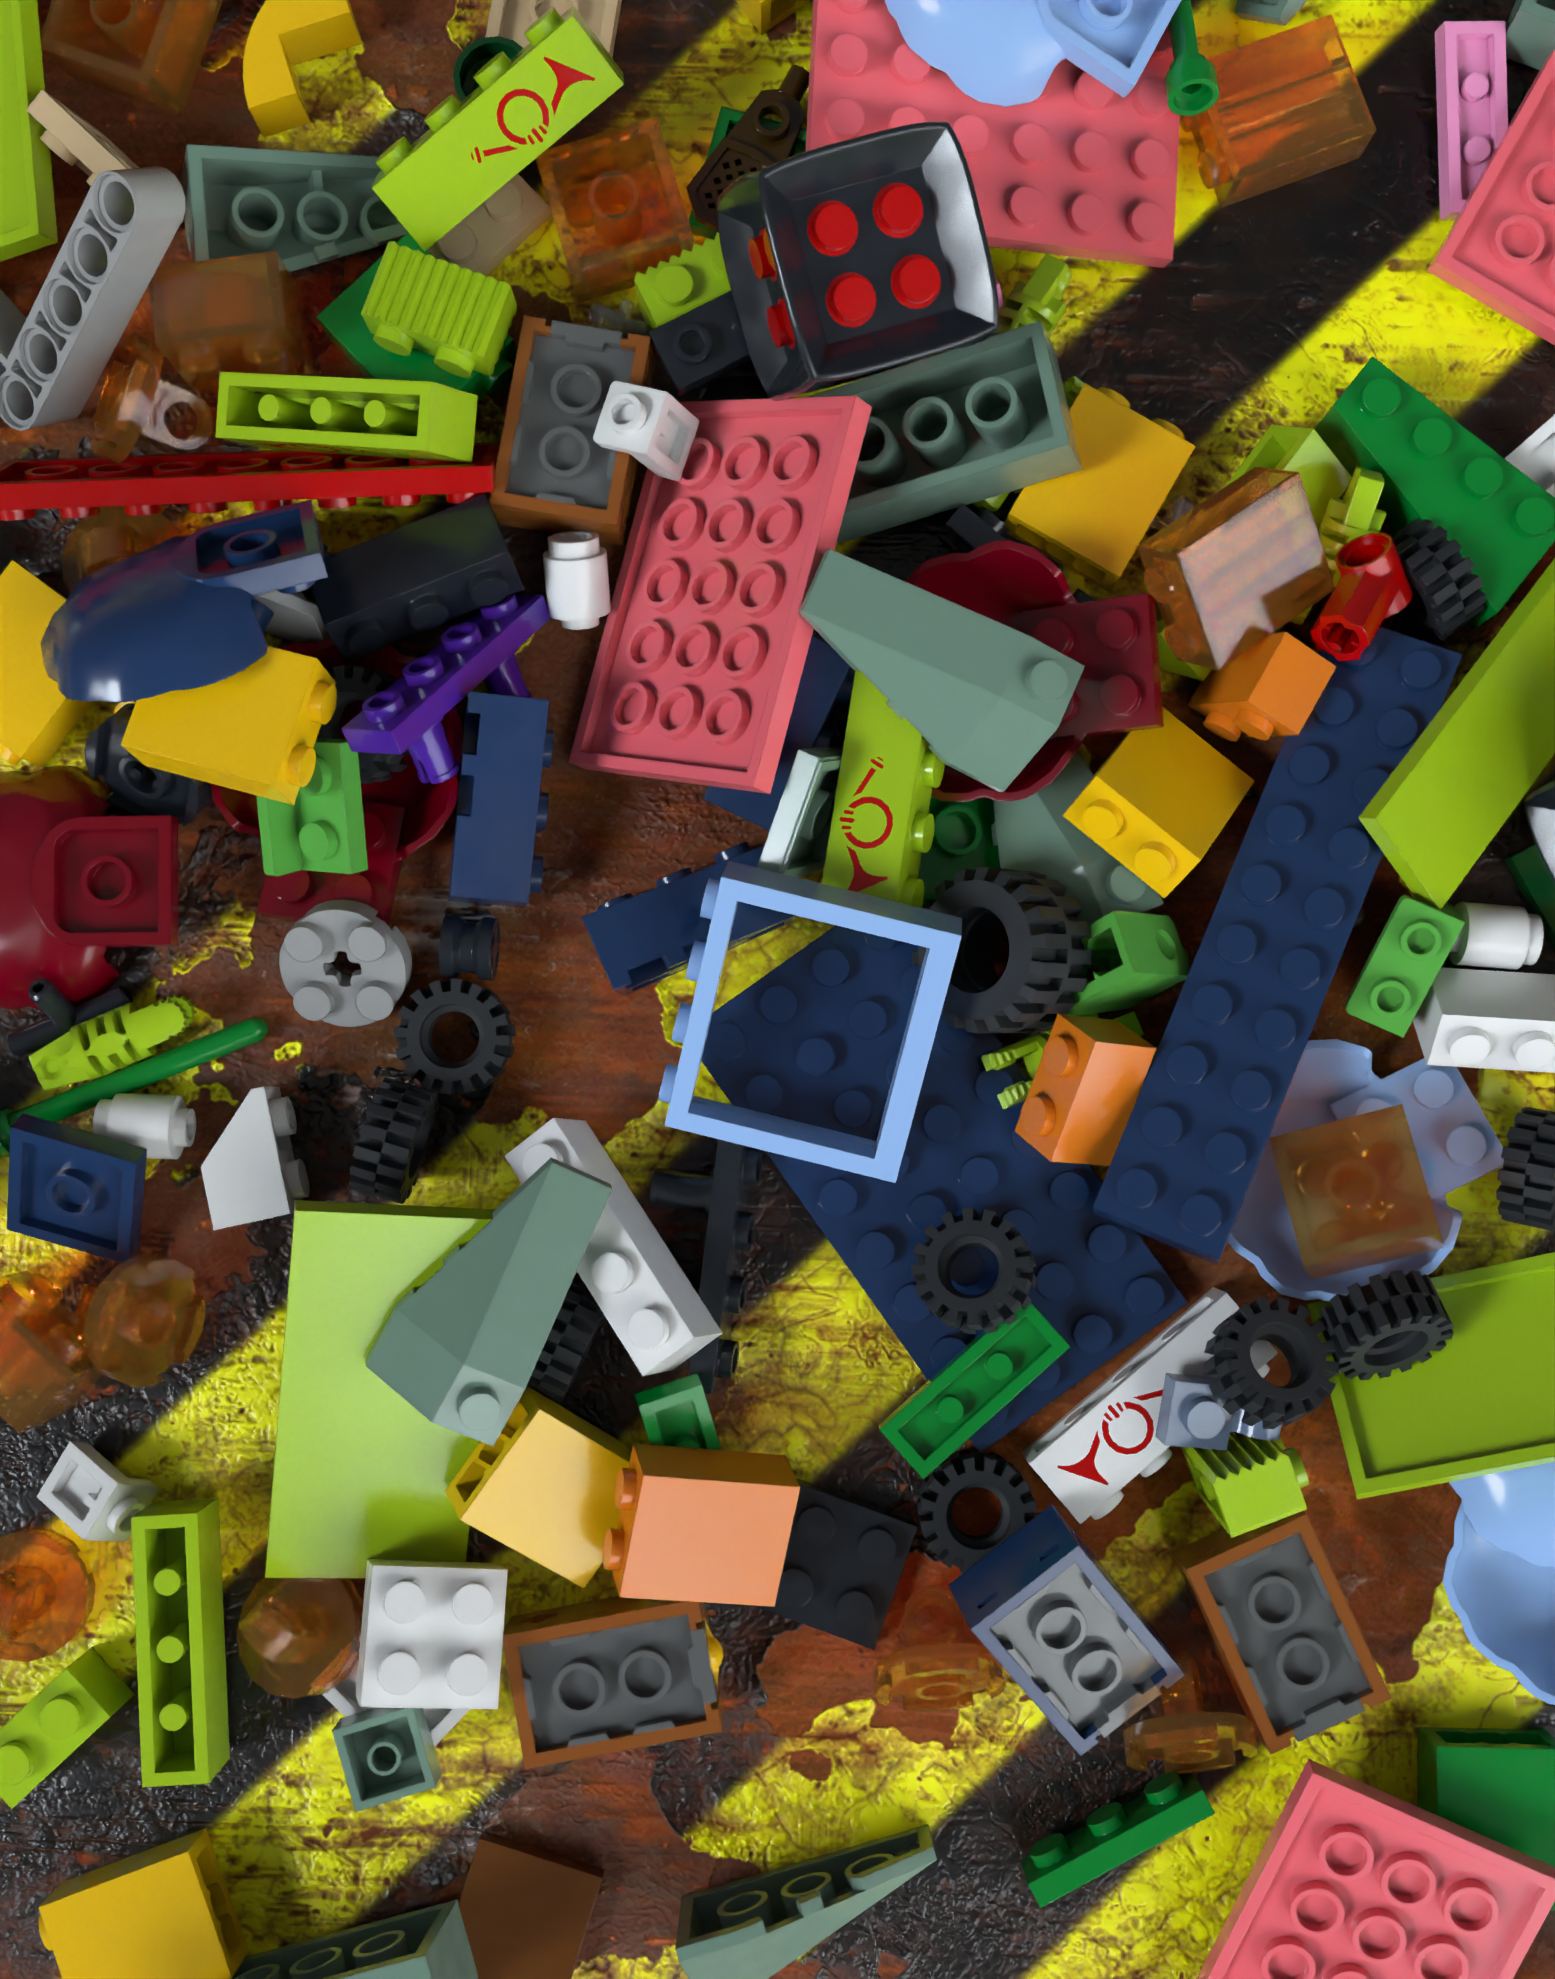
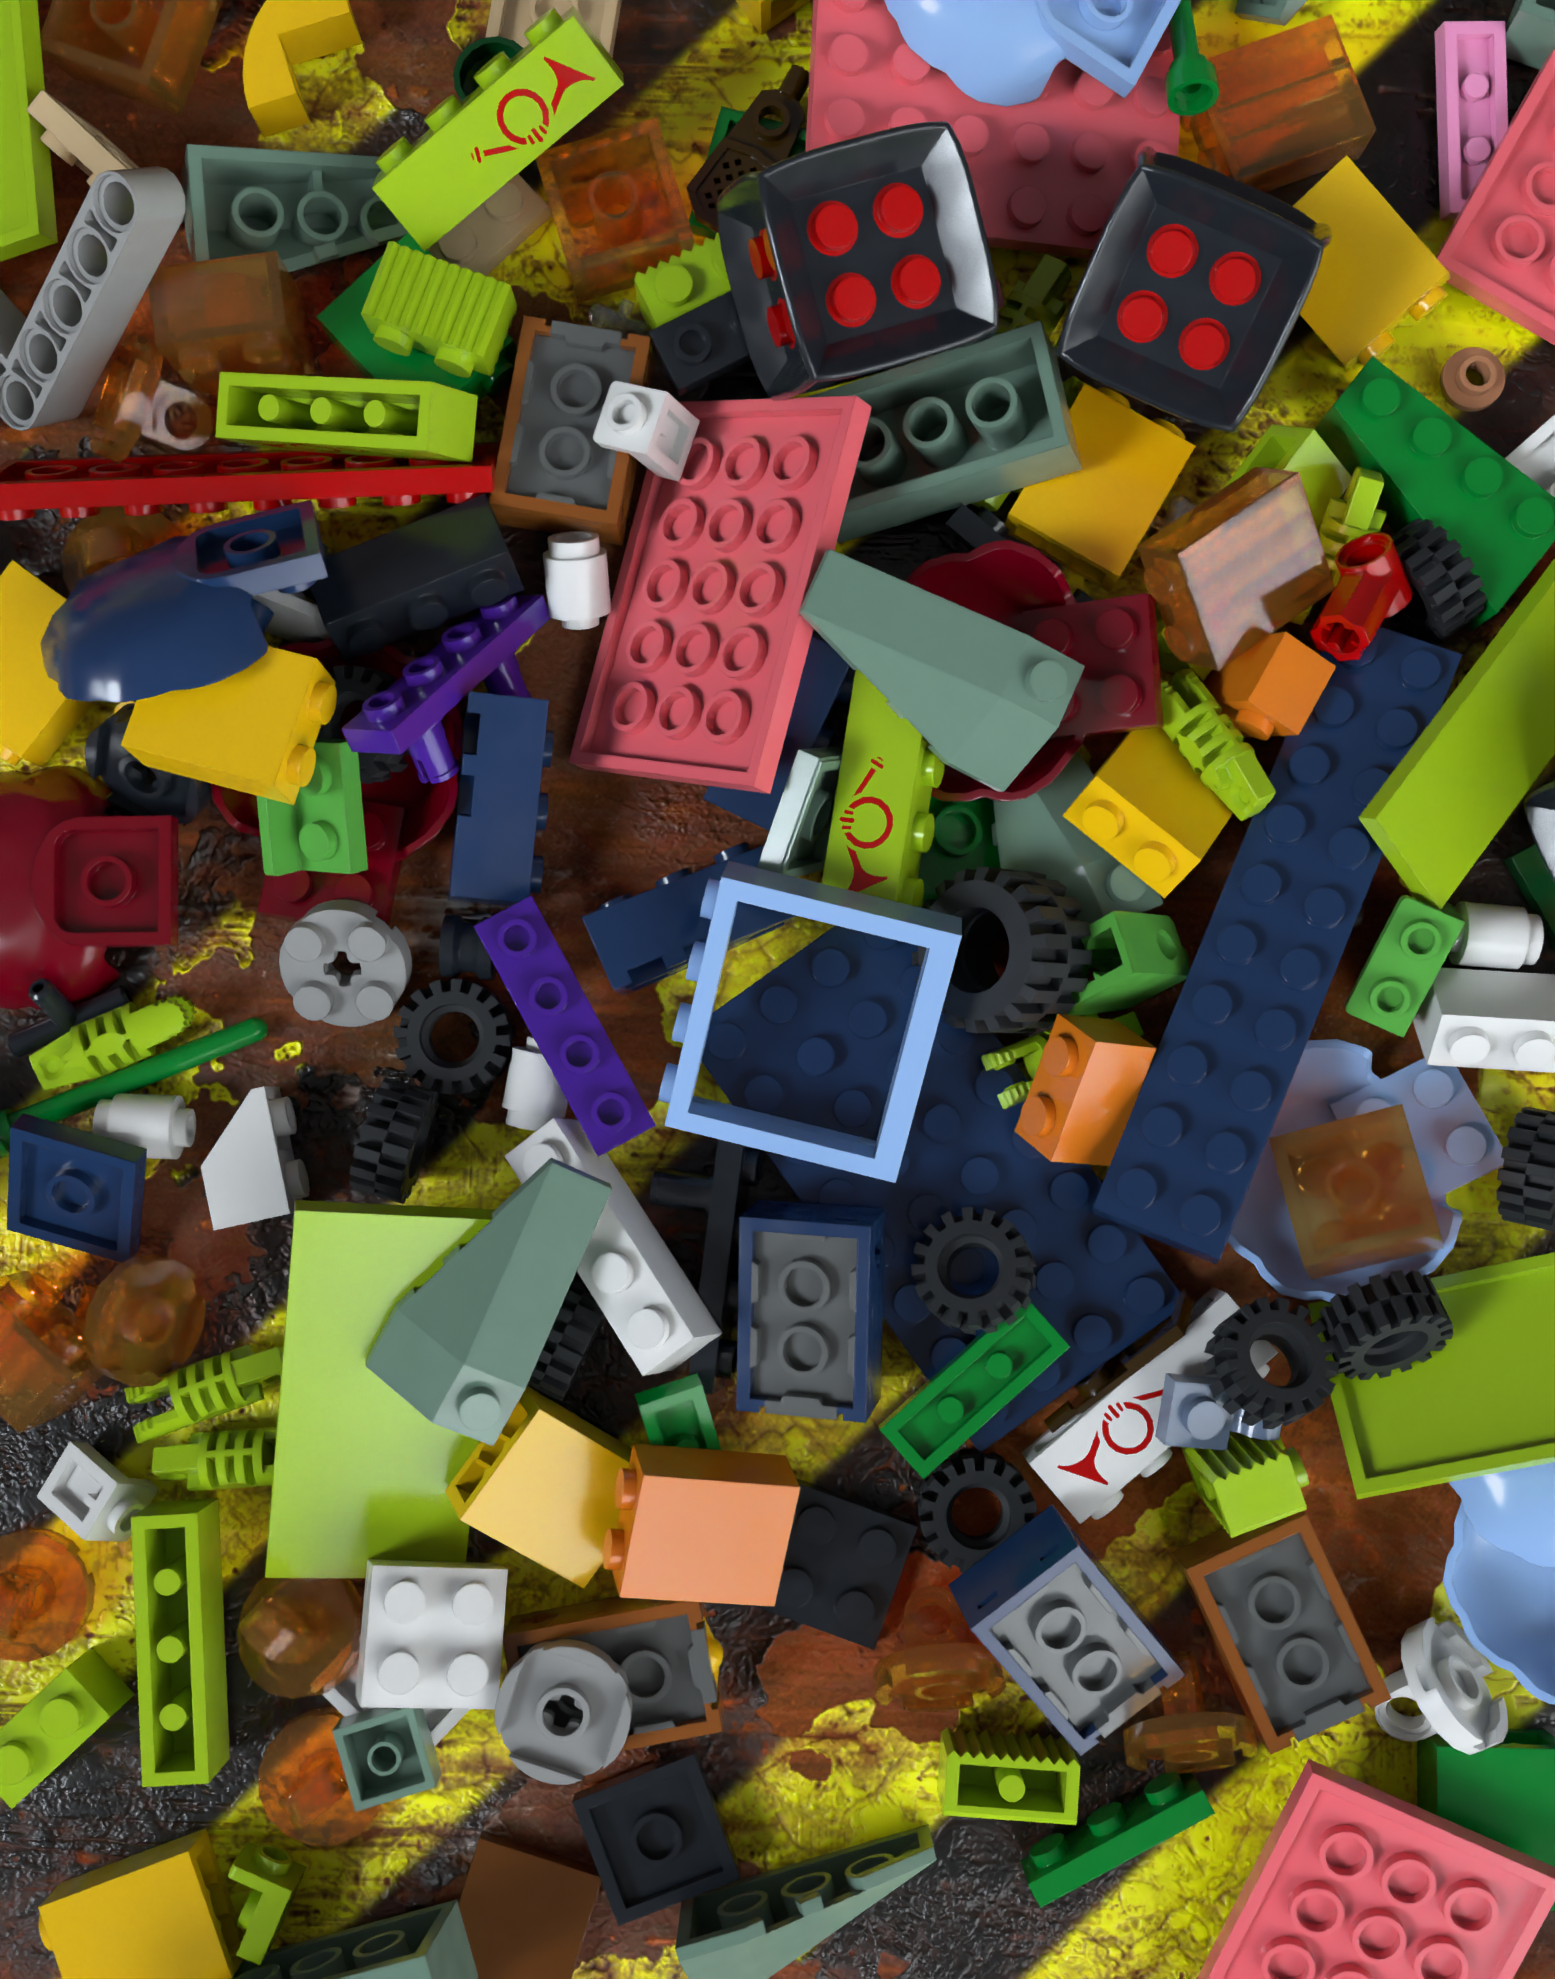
none -> lime hinge [124,1345,283,1444]
none -> lime hinge [152,1427,277,1491]
none -> lime bracket [228,1843,307,1966]
none -> clear orange tile [258,1708,383,1846]
none -> dark purple plate [473,896,656,1157]
none -> light grey plate [495,1639,632,1785]
none -> white brick [502,1036,568,1131]
none -> black plate [572,1746,741,1926]
none -> piece [736,1200,885,1423]
none -> lime brick [937,1726,1081,1825]
none -> dark brown piece [1044,1287,1195,1433]
none -> black piece [1053,146,1332,434]
none -> lime hinge [1161,668,1276,821]
none -> yellow brick [1293,155,1451,369]
none -> white tile [1375,1617,1508,1755]
none -> nougat plate [1440,347,1505,412]

